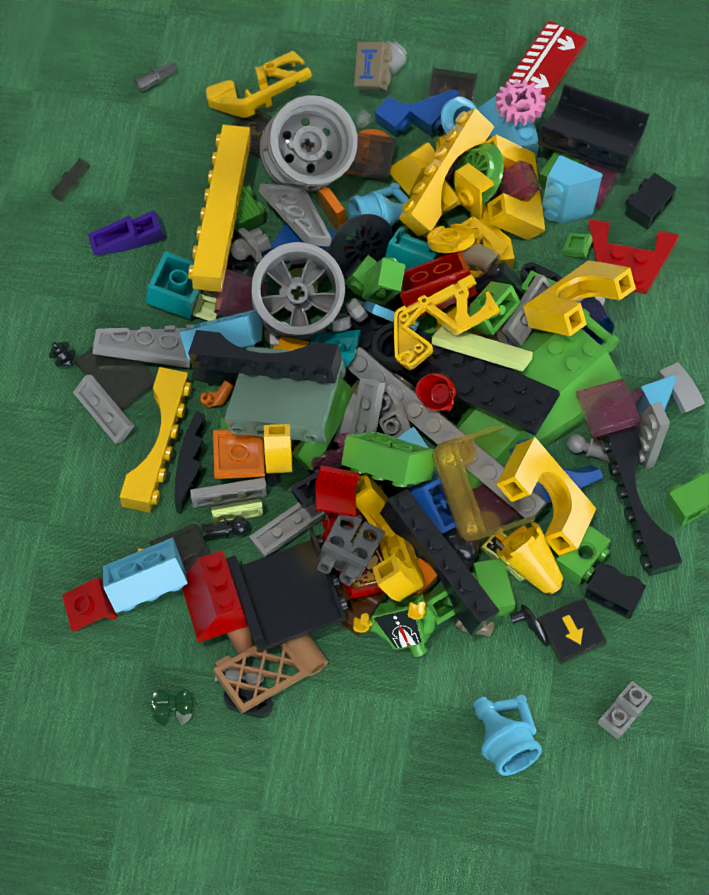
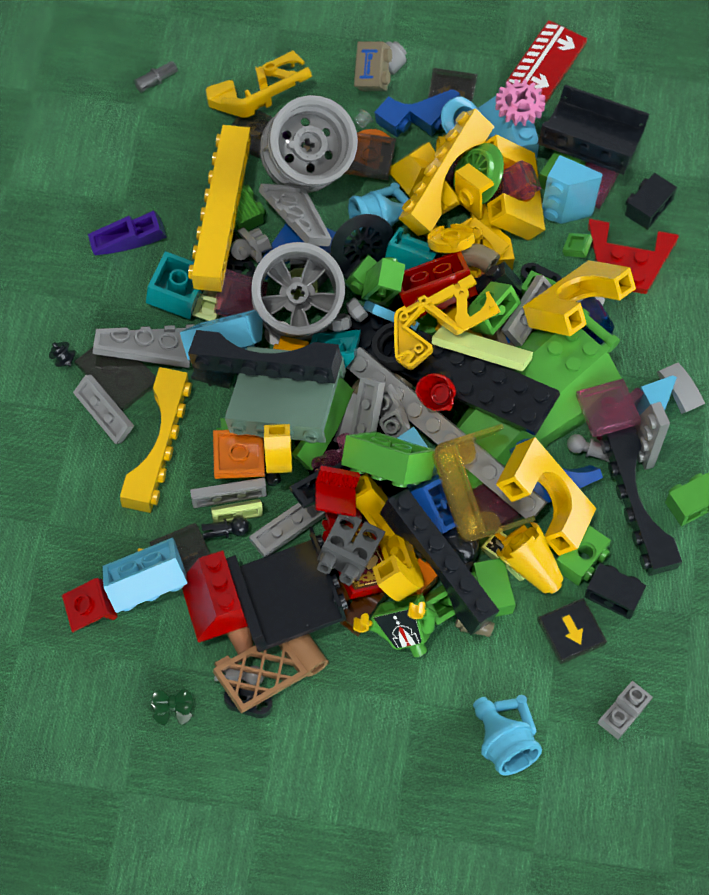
clear smoke pin [51,158,91,202] -> none
black slope [175,411,206,514] -> none
orange arm [200,380,234,408] -> none
orange tile [316,187,347,231] -> none
black bar [510,604,549,647] -> none

